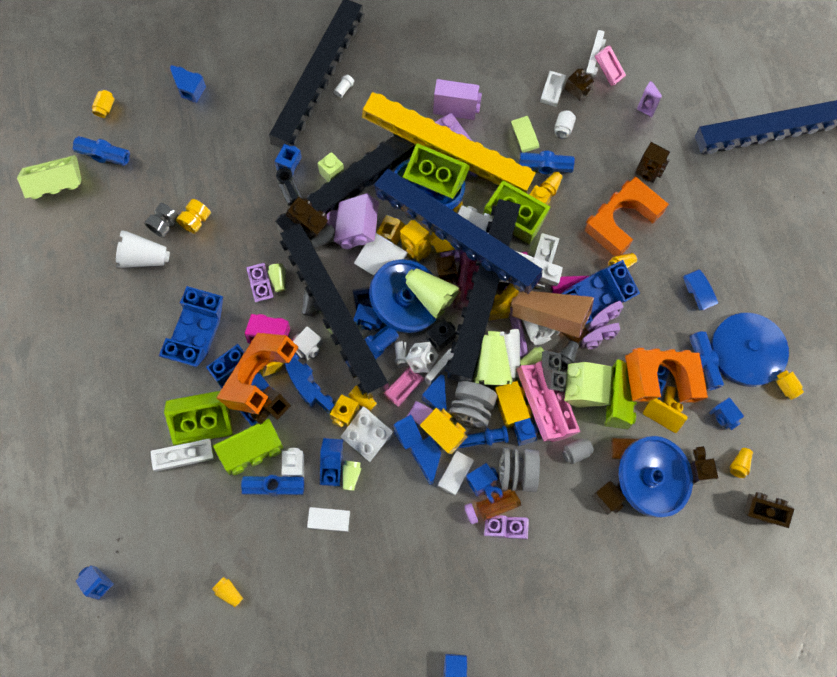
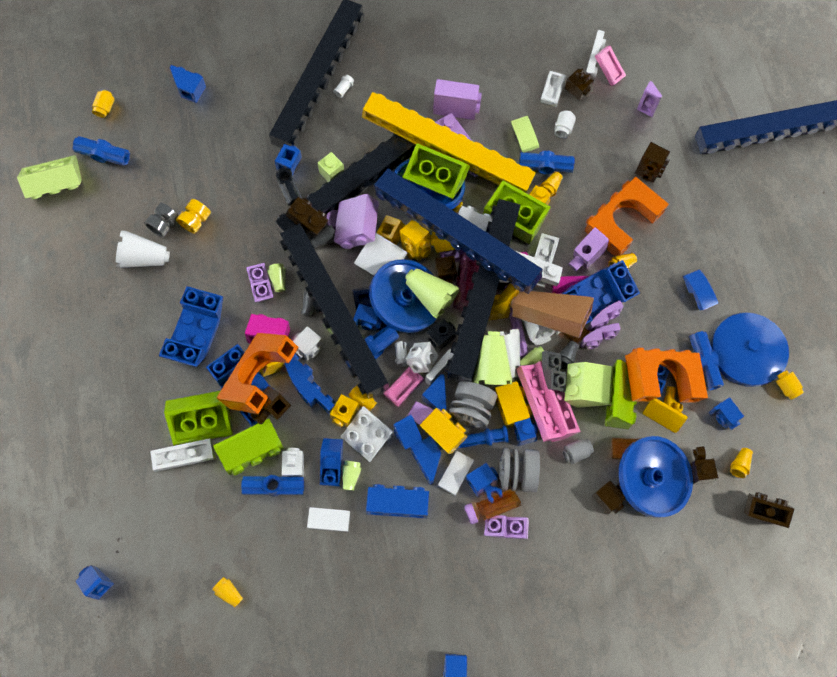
none -> blue brick [366,484,429,519]
none -> lavender torso [569,227,609,271]

